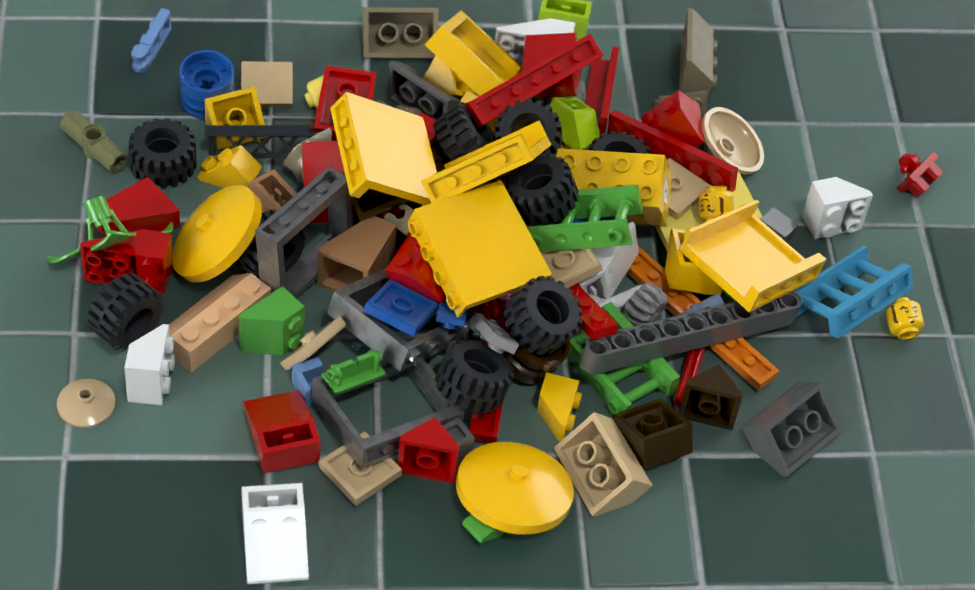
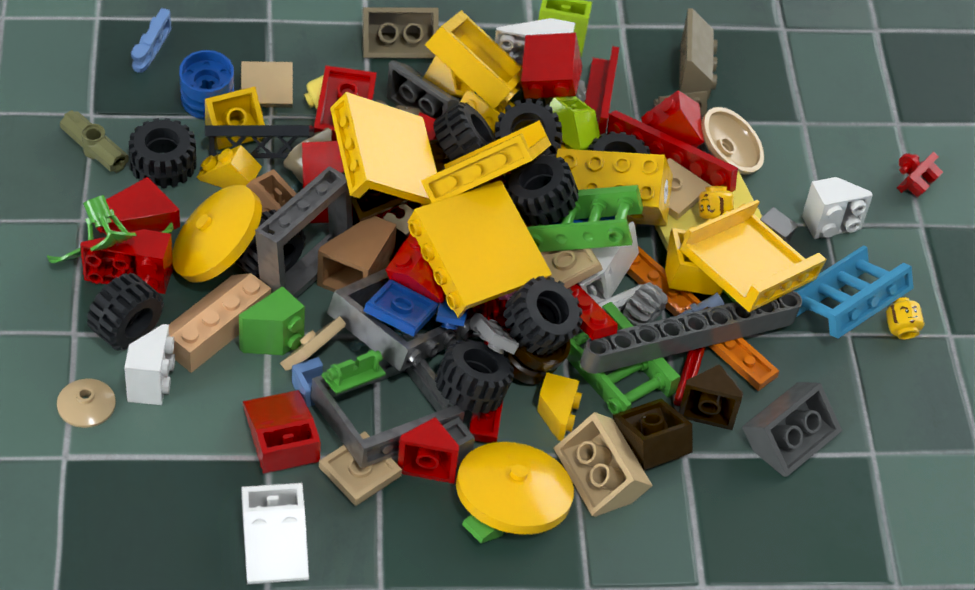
red plate [465,33,604,128] -> none

